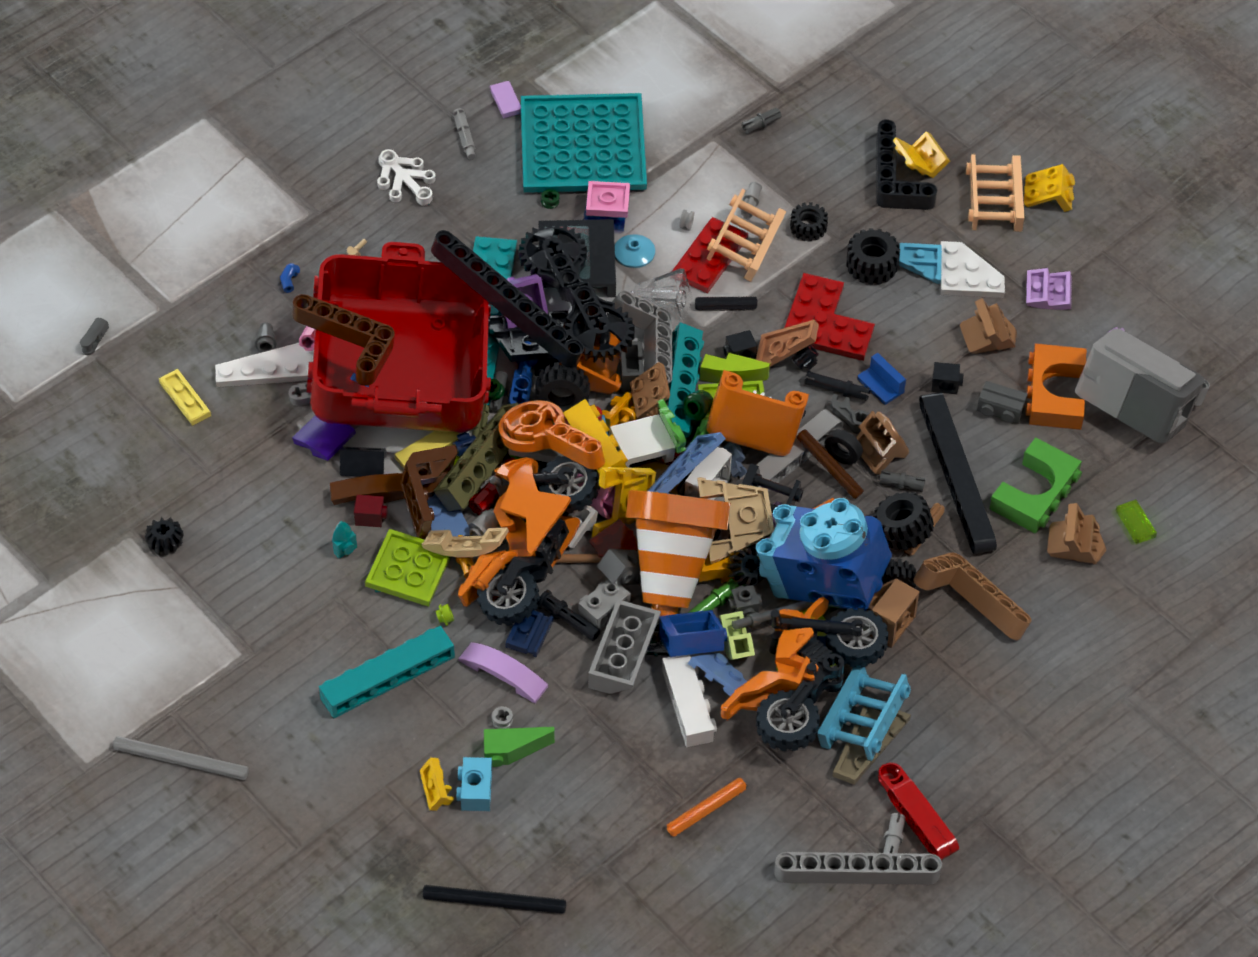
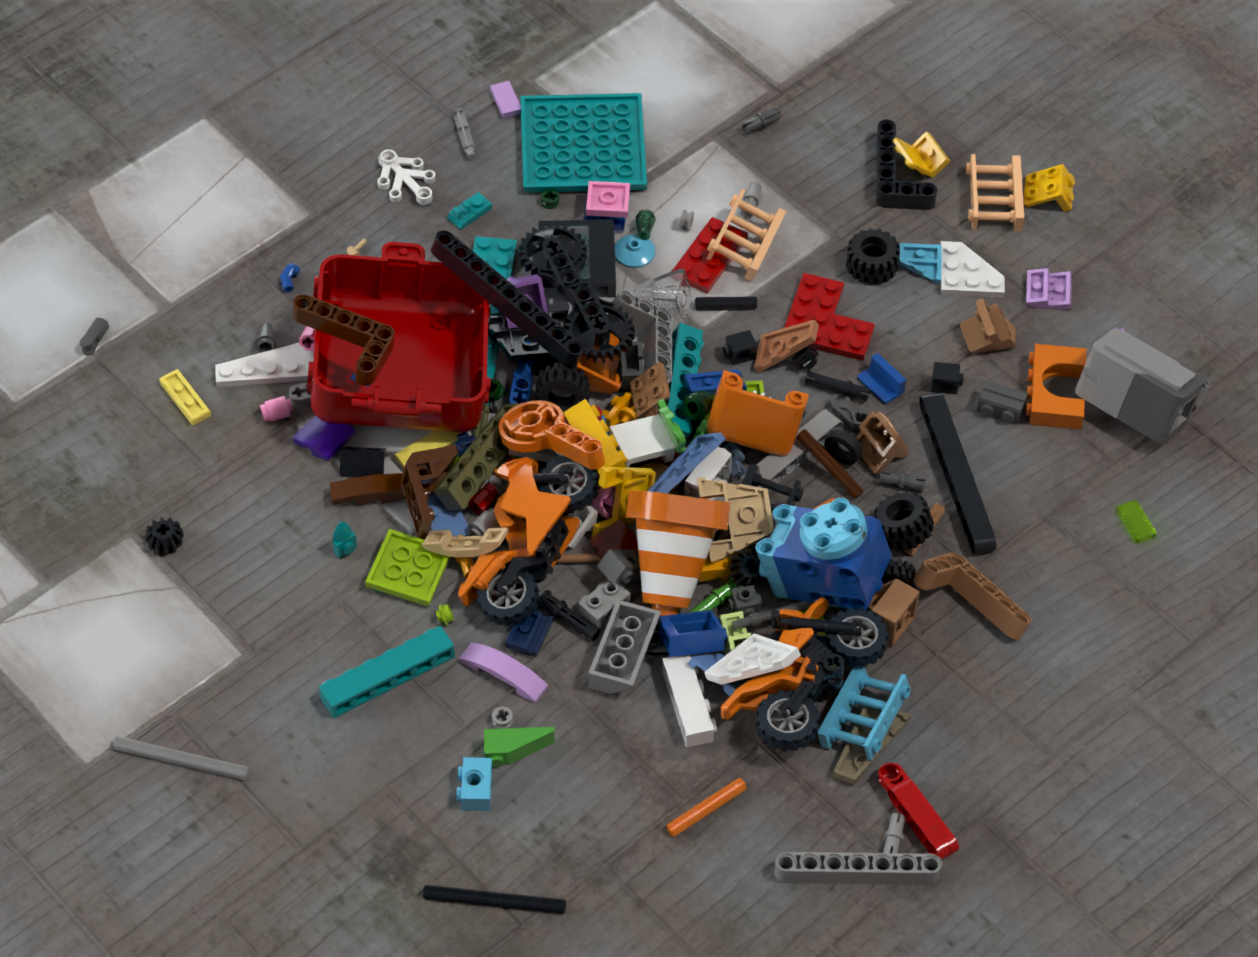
dark red brick [354,495,388,528] -> none
yellow plate [419,757,455,811] -> none
lime slope [700,353,770,383] -> none
black tyre [790,202,828,241] -> none
bright green arch [989,437,1082,534] -> none
medium nougat piece [1047,503,1107,564] -> none
none -> bright pink brick [260,396,294,422]
none -> teal plate [447,192,492,230]
none -> clear green cone [635,209,656,240]
none -> blue plate [683,369,747,395]
none -> white plate [704,634,801,685]

